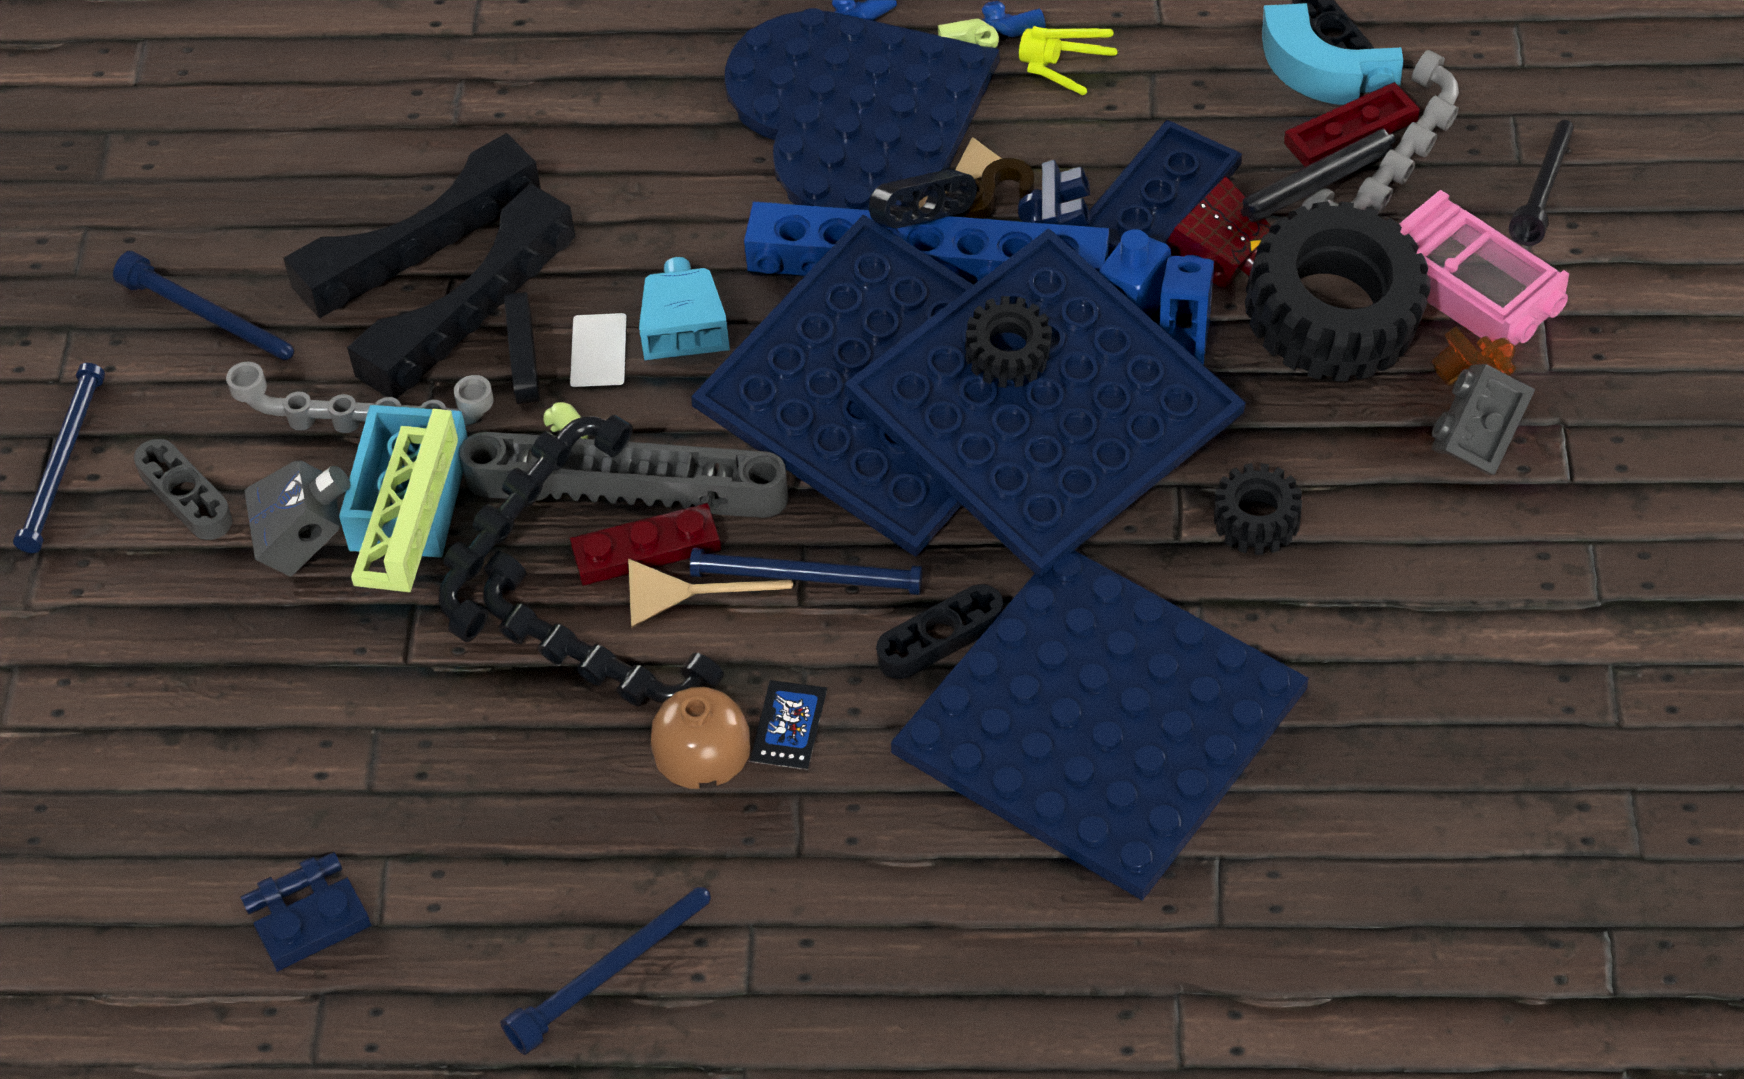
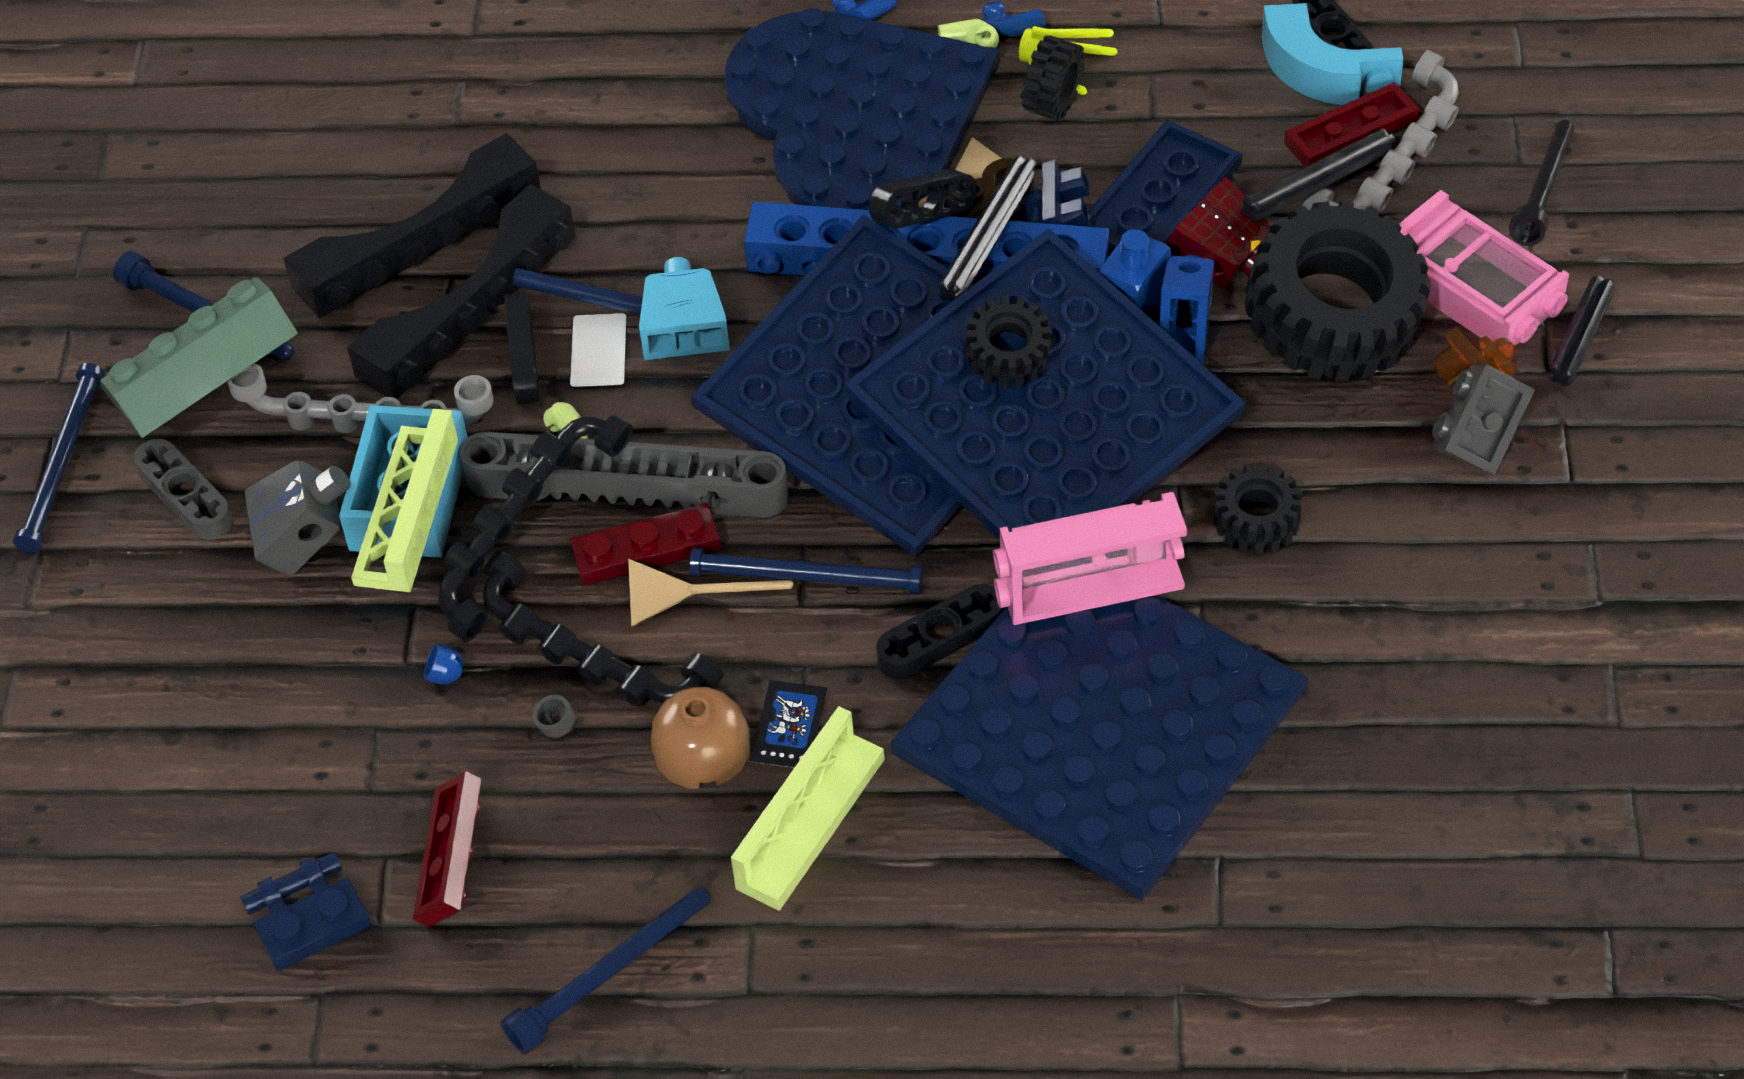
none -> sand green slope [100,276,298,438]
none -> dark red plate [413,771,481,927]
none -> blue hinge [423,643,463,685]
none -> dark blue bar [512,268,643,315]
none -> dark grey hinge [532,694,576,739]
none -> yellowish green fence [731,706,885,911]
none -> axle [938,156,1036,302]
none -> bright pink door [993,492,1187,625]
none -> black tyre [1021,35,1085,121]
none -> black axle [1549,275,1614,386]

